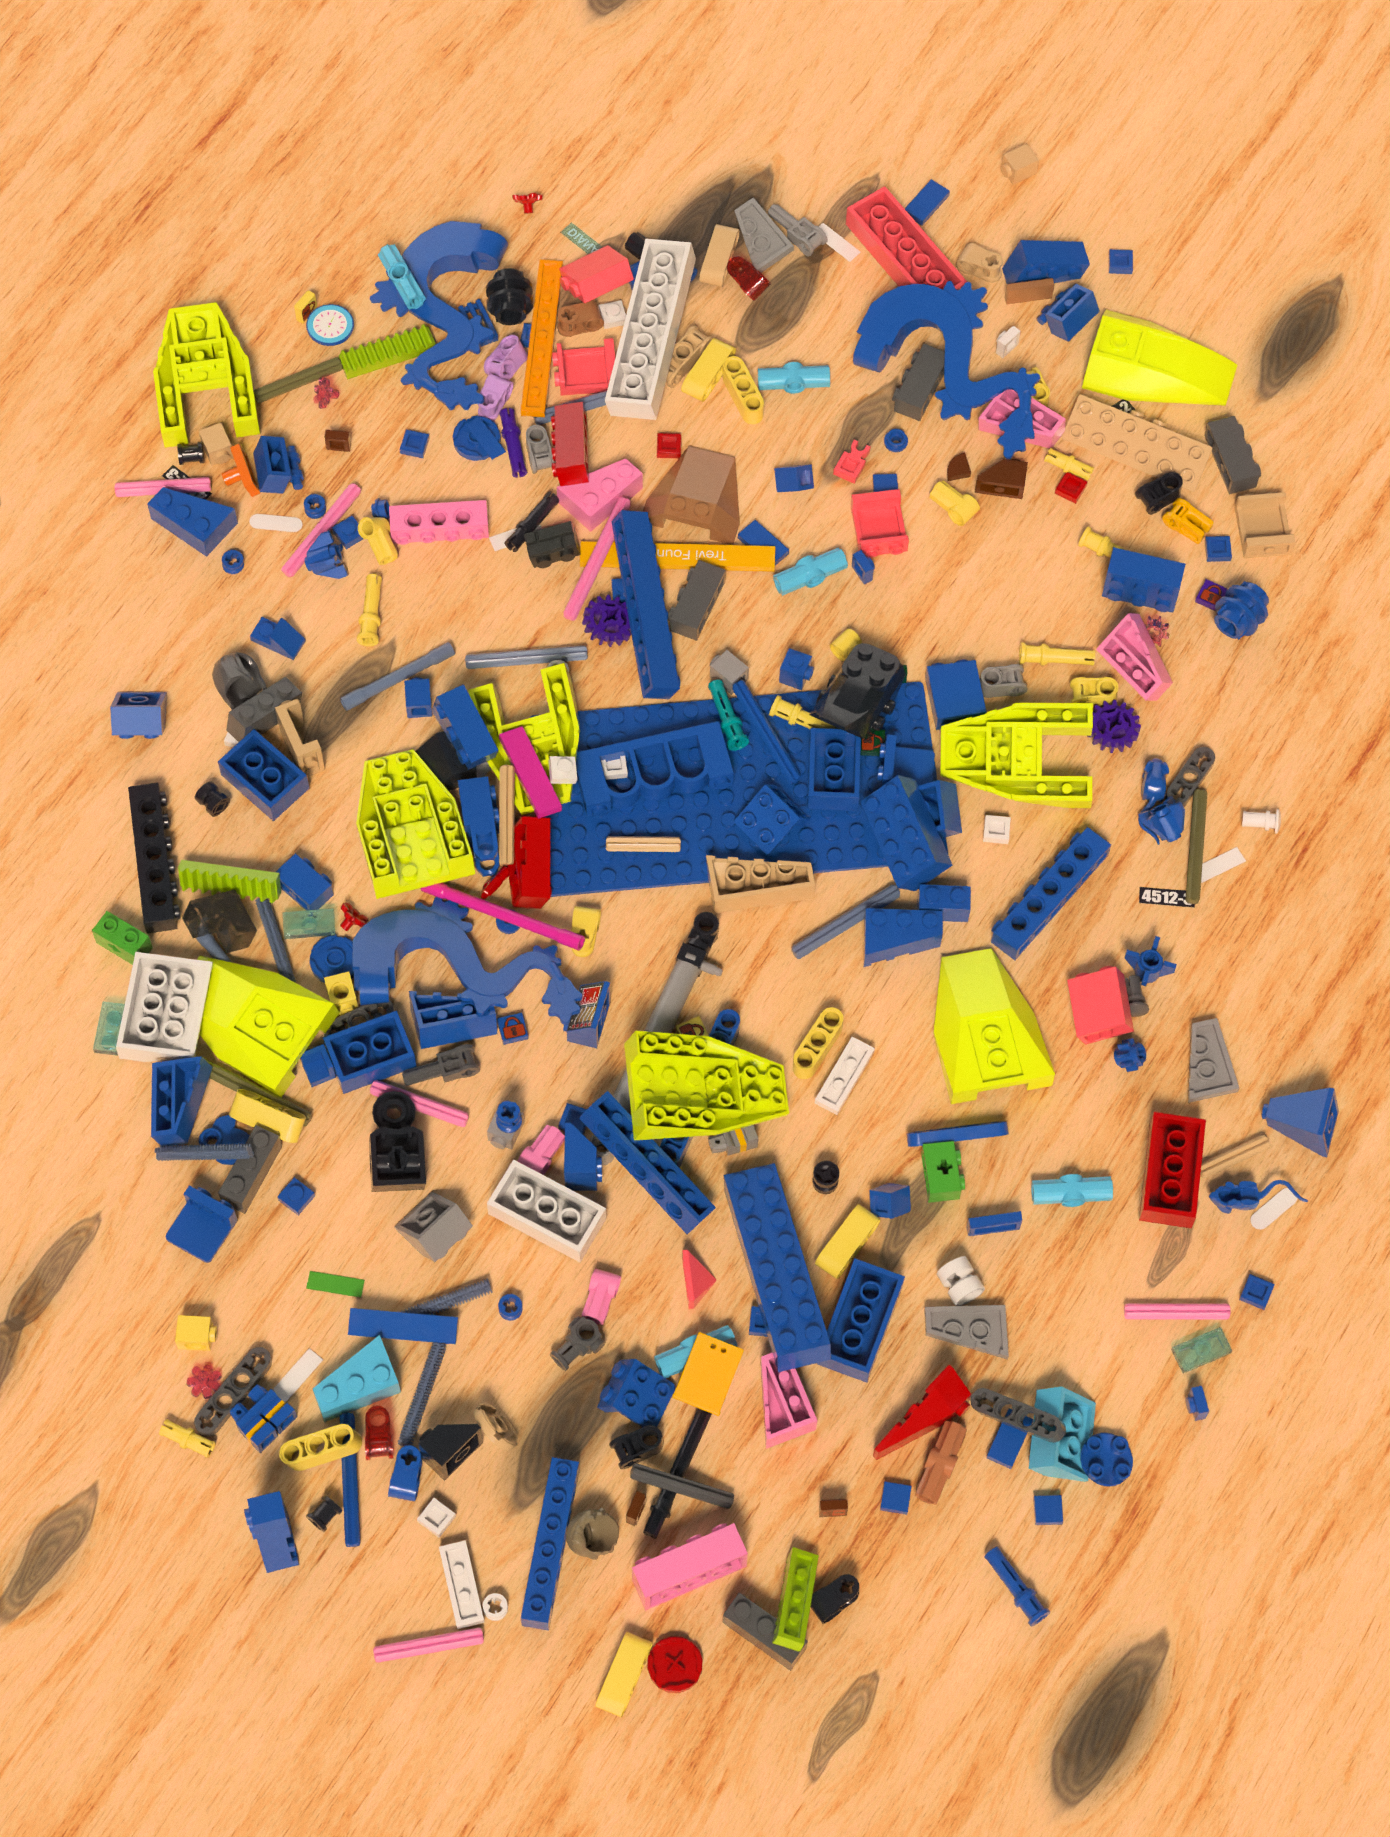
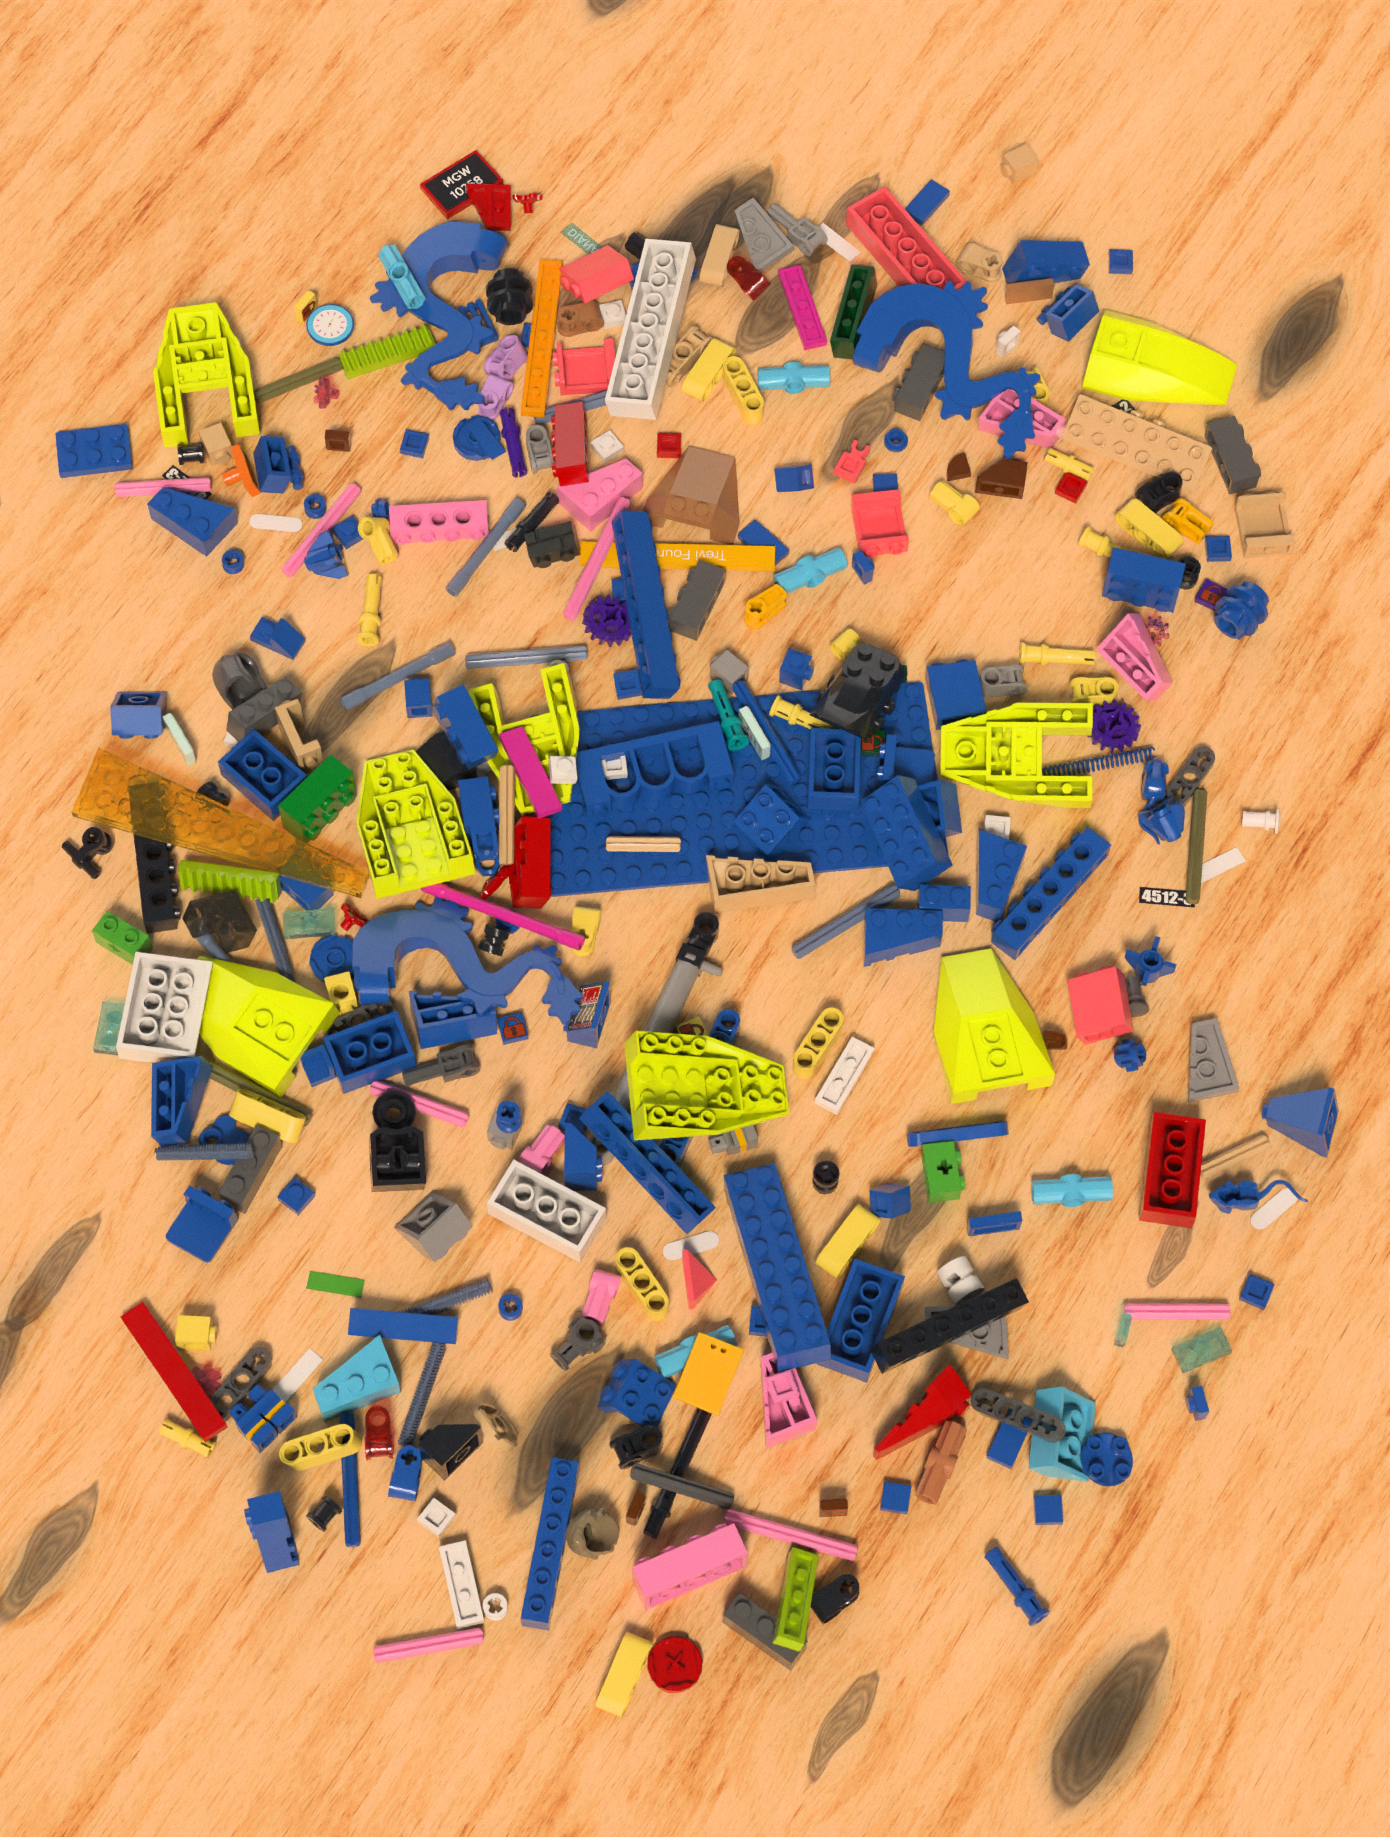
none -> blue plate [55,424,133,478]
none -> black piece [61,827,114,879]
none -> clear yellow wing [71,747,369,898]
none -> red tile [120,1302,228,1442]
none -> light aqua tile [163,713,196,766]
none -> green brick [278,755,357,845]
none -> black tile [420,150,504,220]
none -> sand blue piece [445,498,526,597]
none -> red wing [466,184,511,231]
none -> black wheel [478,923,511,956]
none -> white plate [590,430,624,464]
none -> blue plate [613,669,642,700]
none -> light yellow beam [616,1247,669,1321]
none -> white sticker [663,1231,719,1260]
none -> bright pink axle [724,1509,858,1561]
none -> light aqua tile [739,706,771,760]
none -> yellow piece [744,584,787,629]
none -> bright pink tile [765,1369,800,1405]
none -> dark pink tile [778,265,827,351]
none -> dark green brick [830,264,877,360]
none -> black brick [870,1278,1029,1374]
none -> blue wedge [976,829,1027,922]
none -> blue piece [1042,746,1155,776]
none -> reddish brown tile [1042,1030,1068,1050]
none -> clear light blue tile [1114,1312,1132,1348]
none -> light yellow beam [1115,499,1184,559]
none -> black wheel [1178,556,1201,590]

